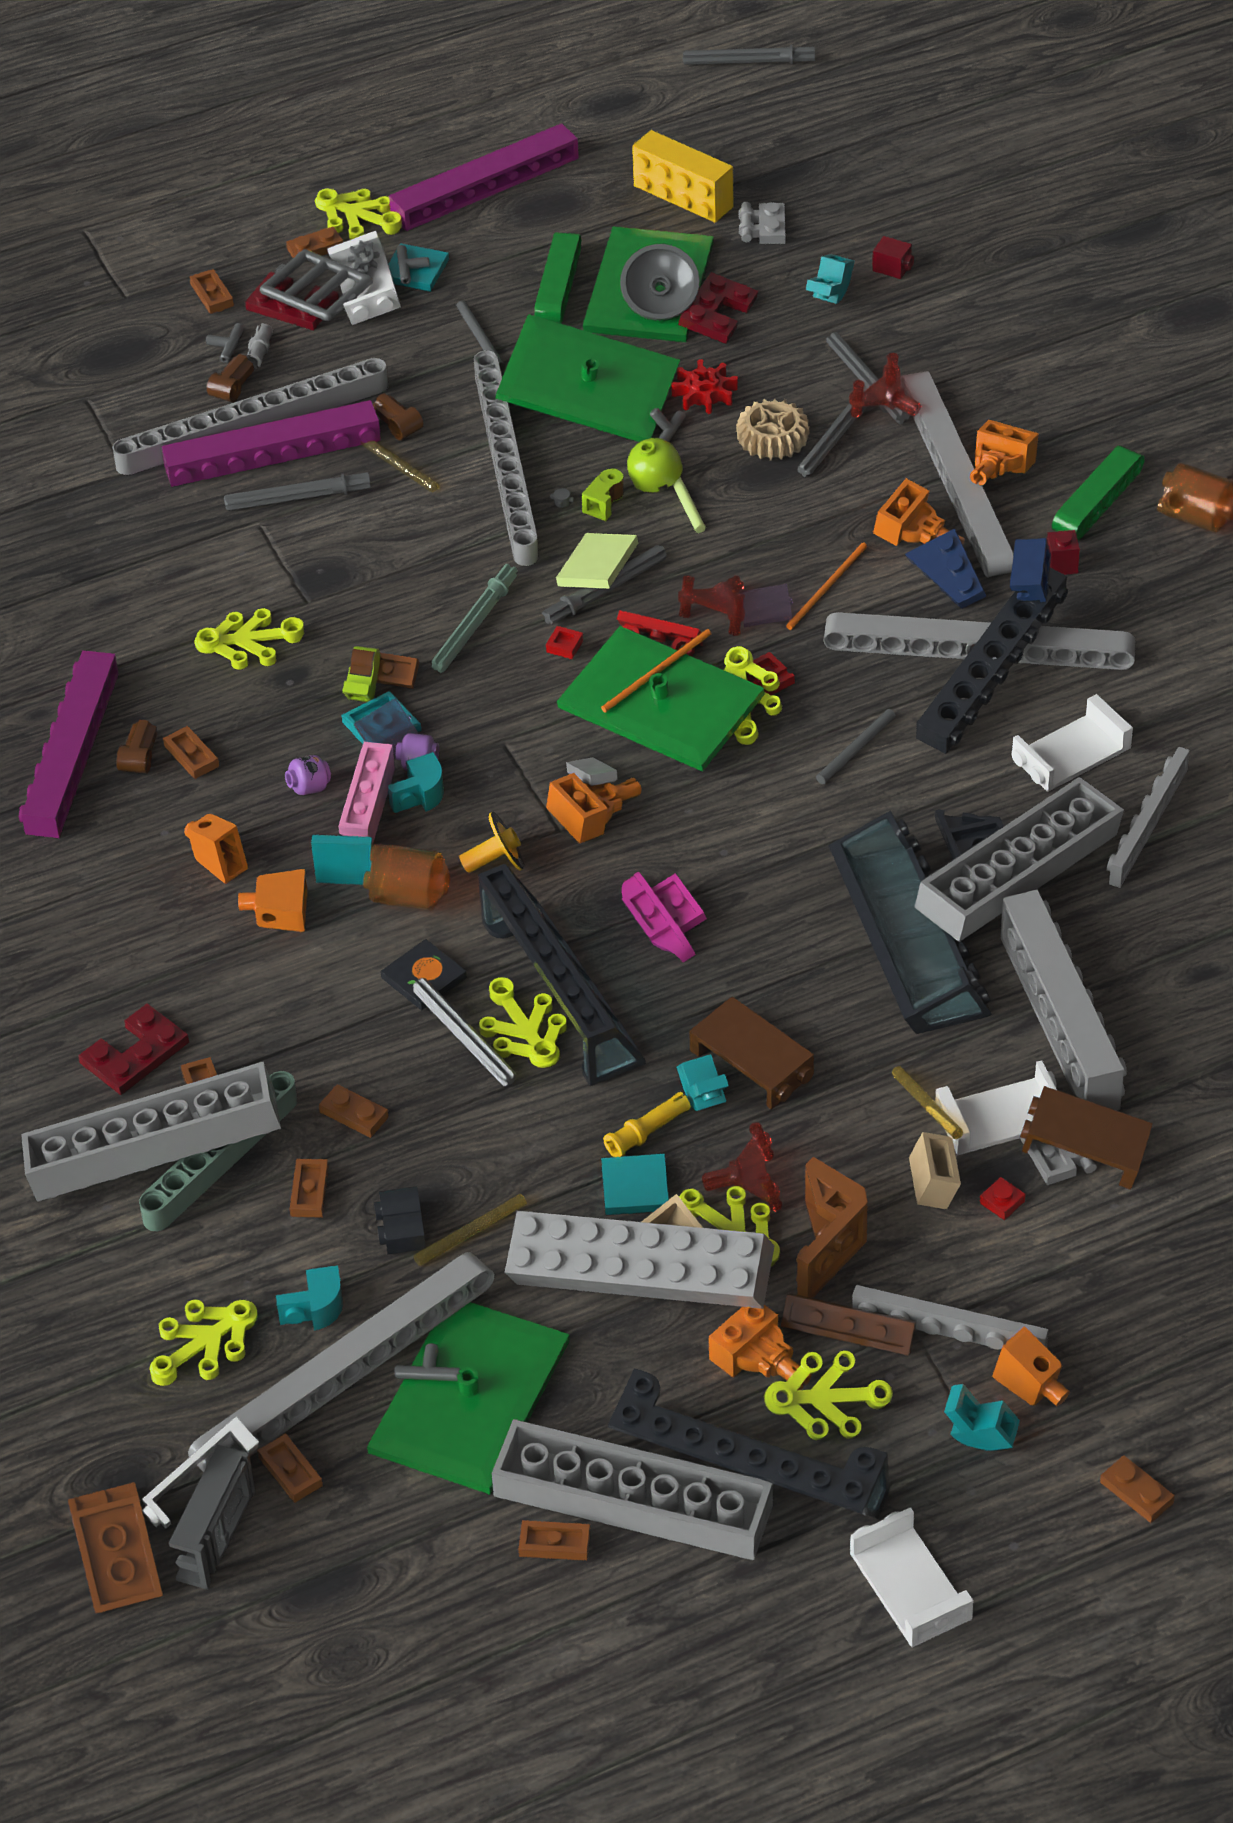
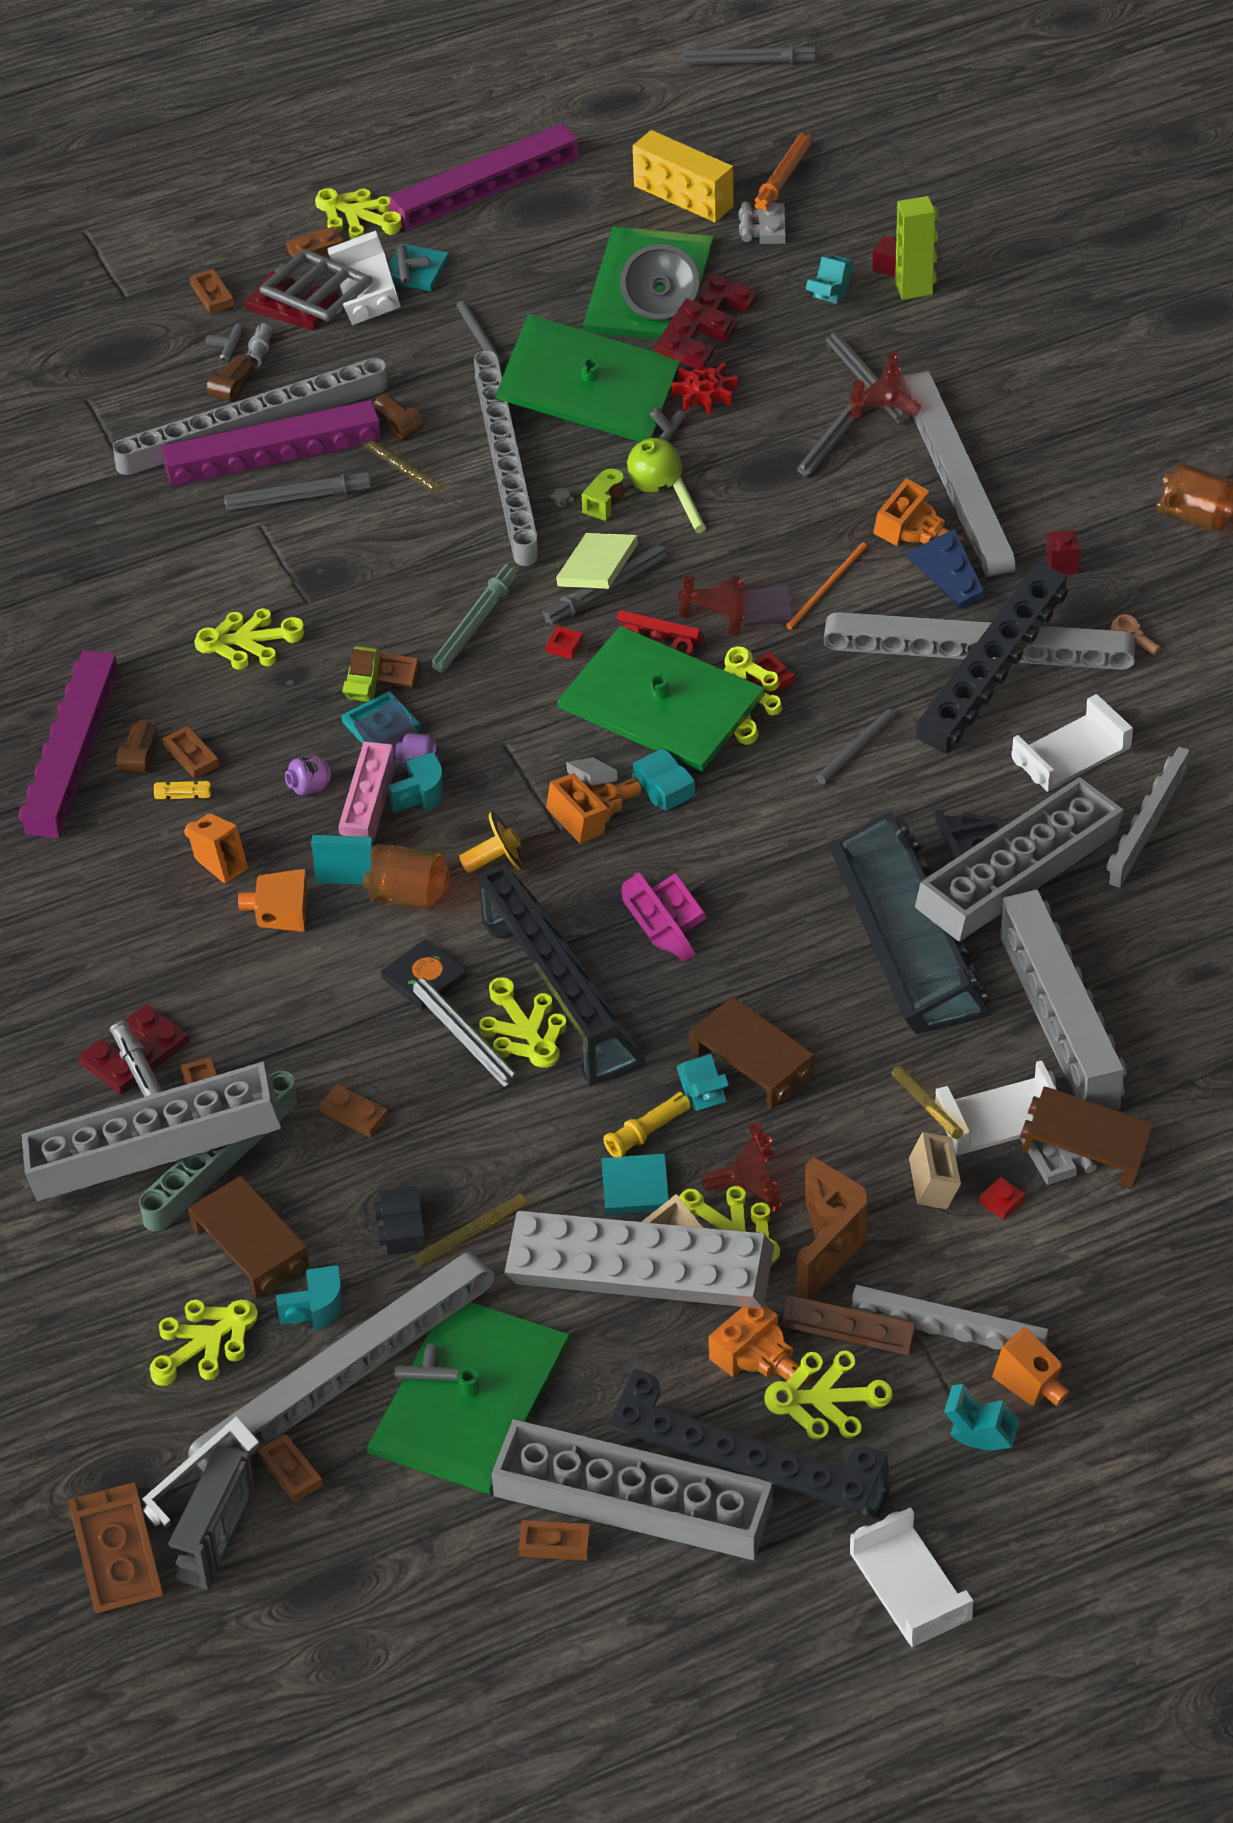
dark orange plate [290,1159,329,1218] -> none
dark grey gear [348,240,380,274] -> none
green beam [534,232,582,324] -> none
orange axle [601,629,711,713] -> none
tan gear [736,399,809,461] -> none
orange brick [970,420,1039,485] -> none
dark blue hinge [1010,538,1051,602] -> none
green beam [1052,445,1145,541] -> none
dark orange plate [1100,1455,1175,1523] -> none
none -> light grey pin [110,1020,163,1097]
none -> yellow axle [154,781,211,800]
none -> reddish brown panel [188,1176,309,1299]
none -> teal brick [632,749,695,811]
none -> dark red plate [654,298,734,370]
none -> orange axle [755,133,811,211]
none -> lime brick [895,196,939,300]
none -> nougat plate [1111,614,1161,656]

